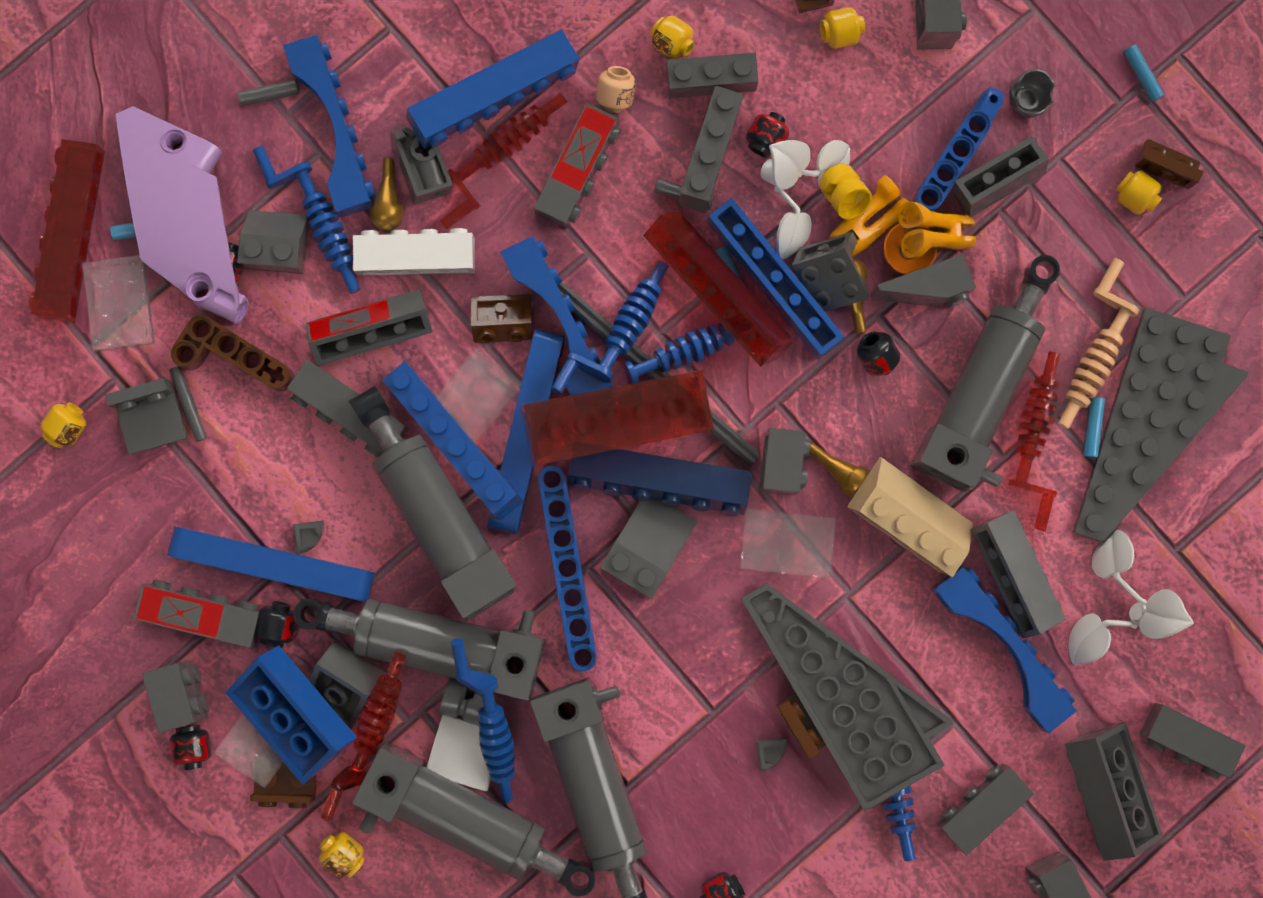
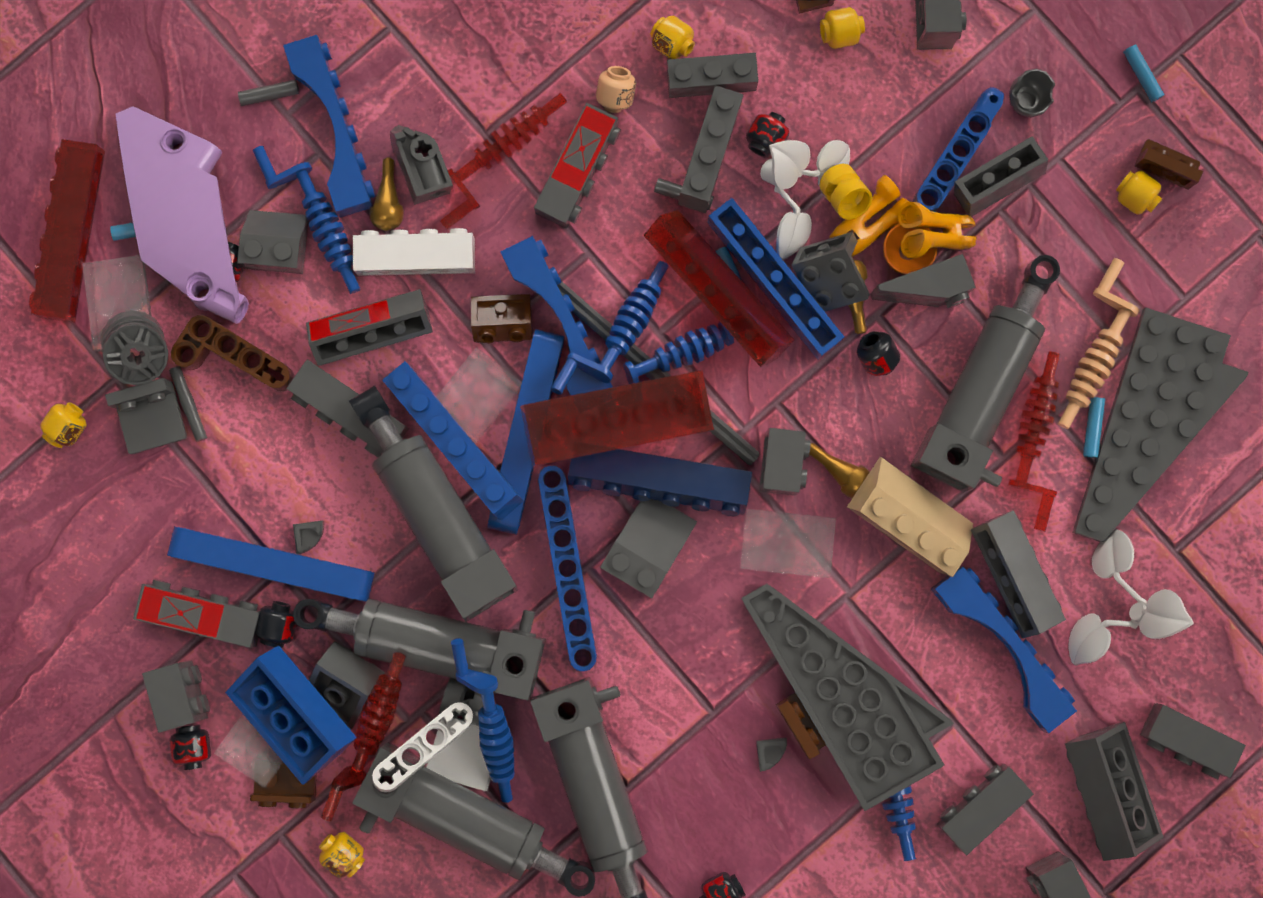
blue brick [406,29,580,148] -> none
none -> dark grey wheel [101,310,169,385]
none -> white beam [372,702,473,792]

